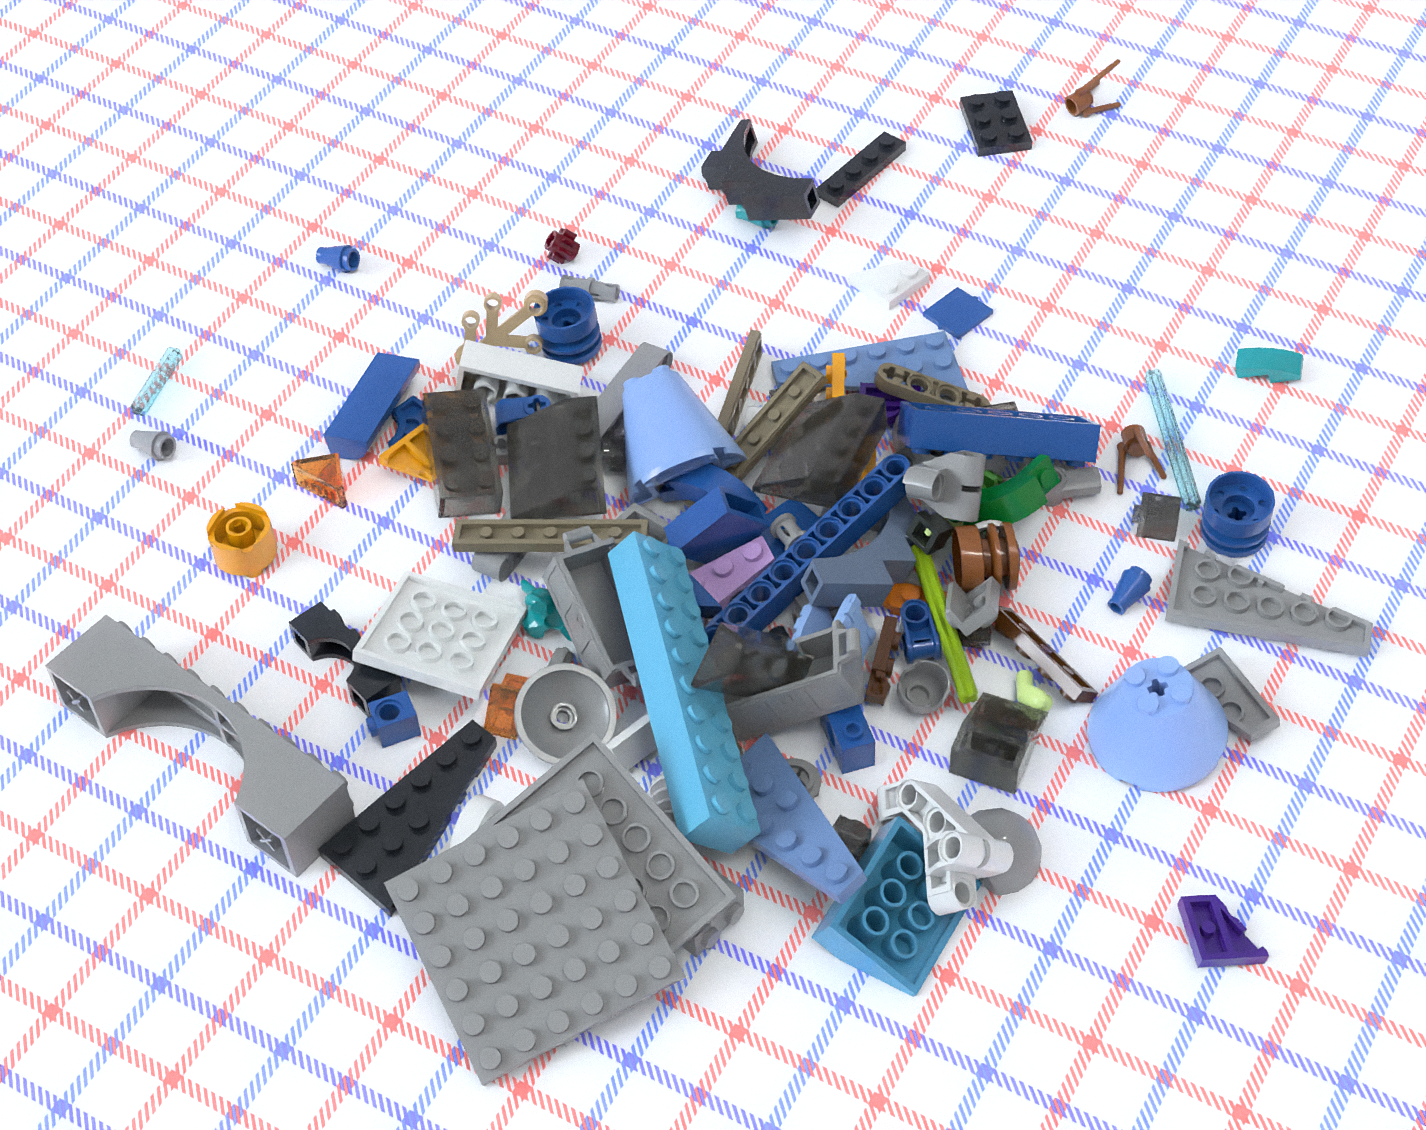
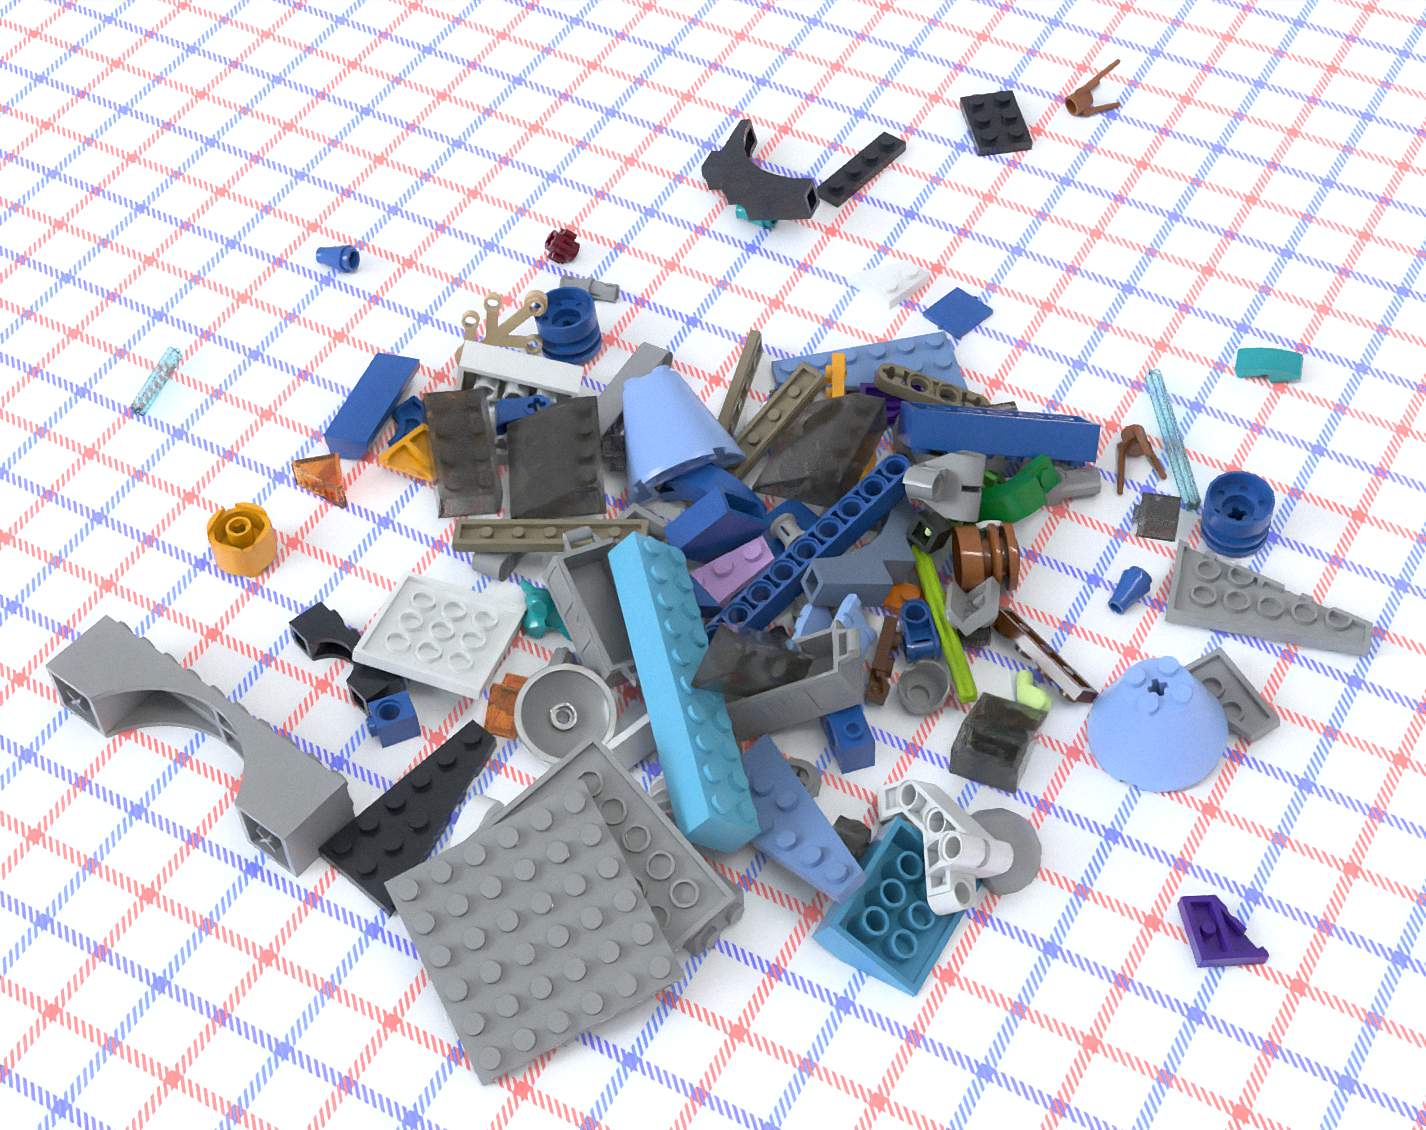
light grey cone [129,430,176,461] -> none

